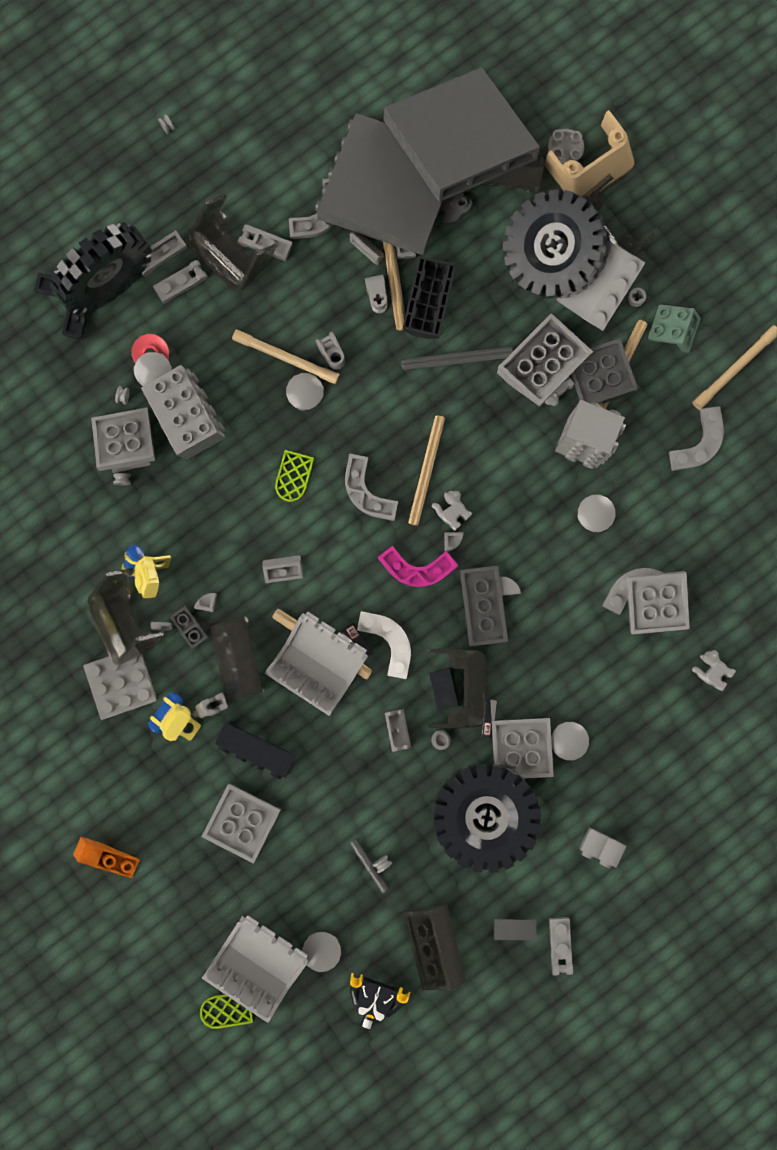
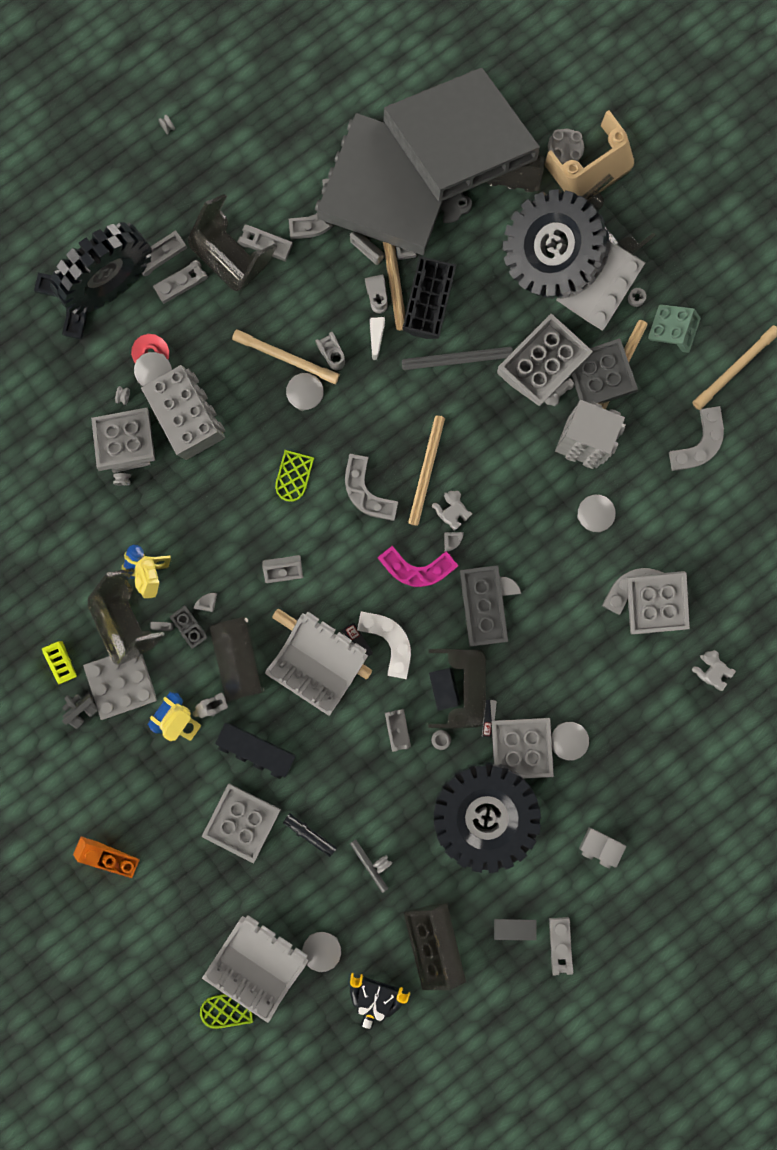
none -> neon yellow slope [42,641,77,685]
none -> dark grey hips [62,693,98,729]
none -> black pin [283,813,337,858]
none -> white slope [370,317,385,360]

